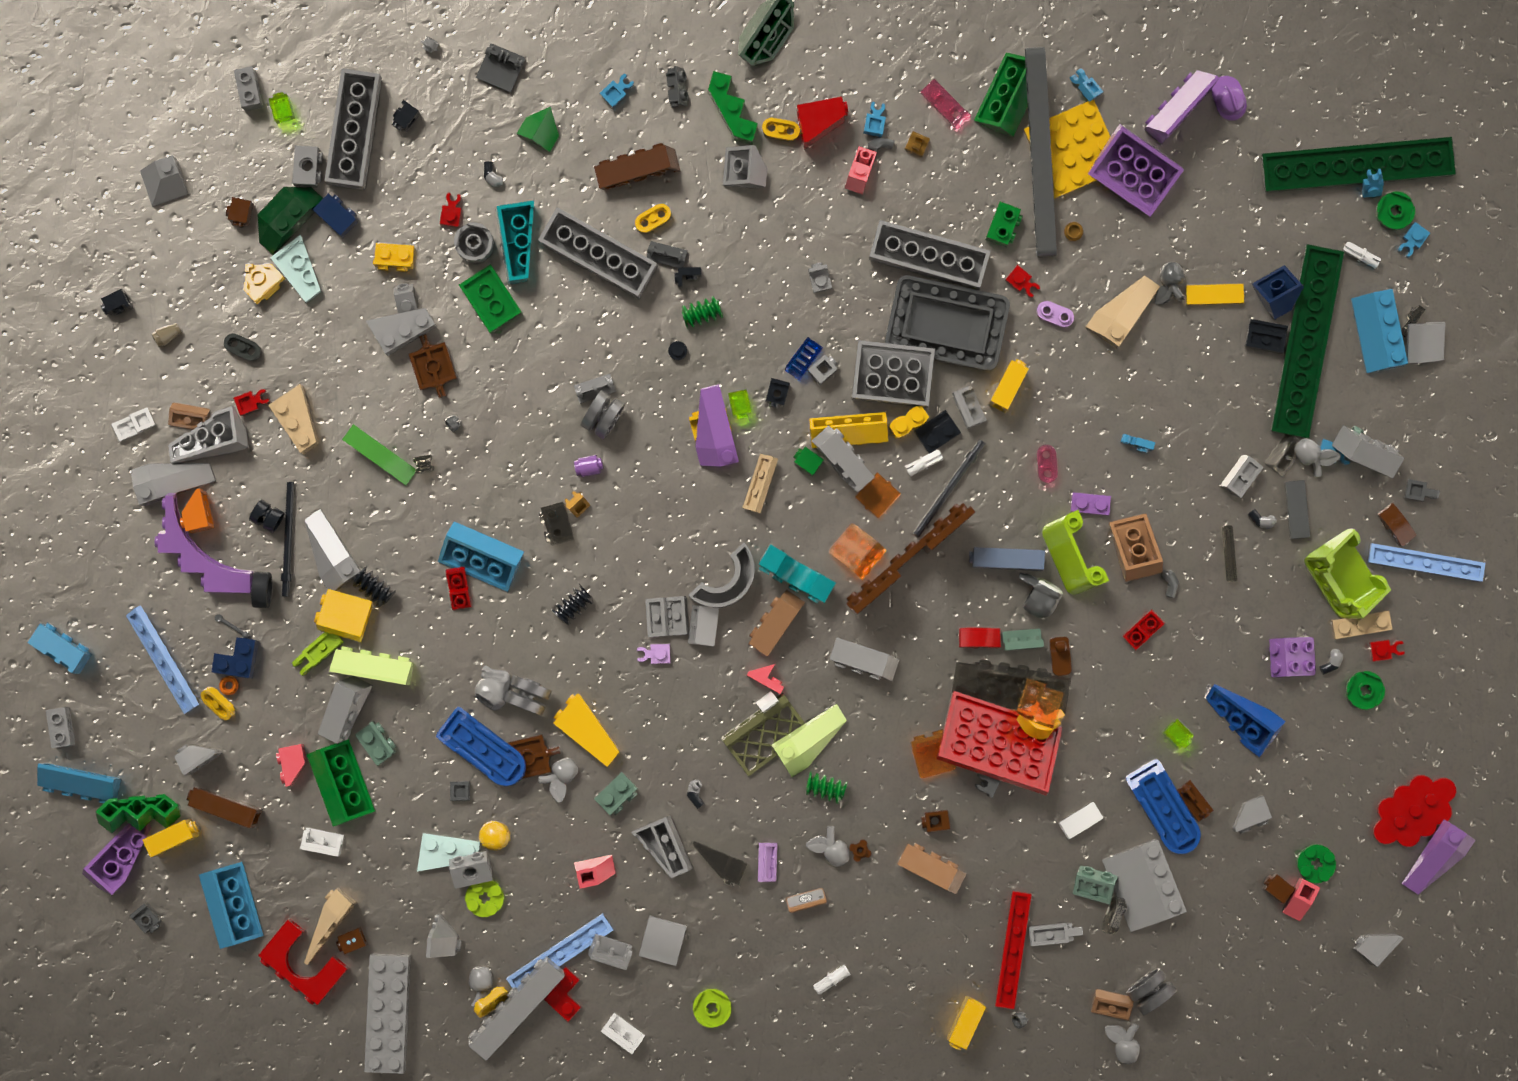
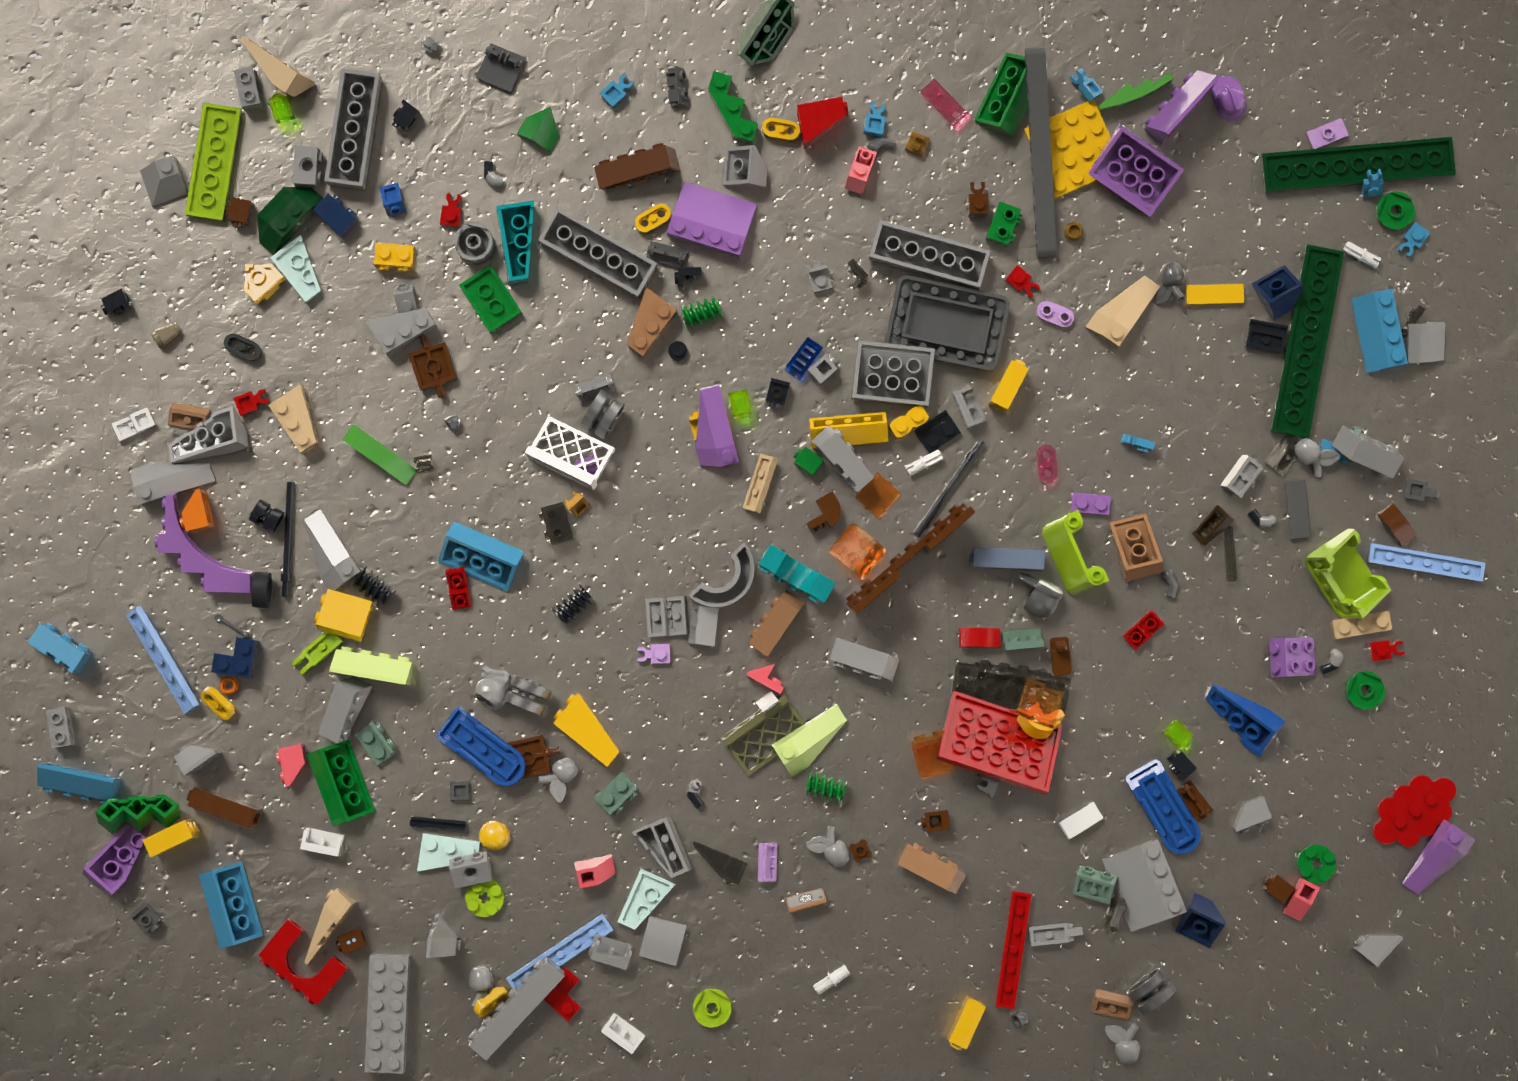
none -> lime plate [185,102,242,221]
none -> tan wedge [241,36,315,97]
none -> blue bracket [380,183,406,216]
none -> black axle [409,816,467,832]
none -> white fence [525,416,615,491]
none -> light aqua wing [617,869,676,930]
none -> medium nougat wedge [627,287,677,358]
none -> medium lavender slope [667,181,757,258]
none -> reddish brown brick [806,491,841,532]
none -> clear smoke bracket [847,259,868,290]
none -> reddish brown brick [968,182,989,217]
none -> bright green slope [1098,72,1173,112]
none -> black brick [1166,751,1197,781]
none -> dark blue slope [1175,893,1226,948]
none -> dark brown slope [1192,505,1235,546]
none -> lavender plate [1305,118,1349,149]

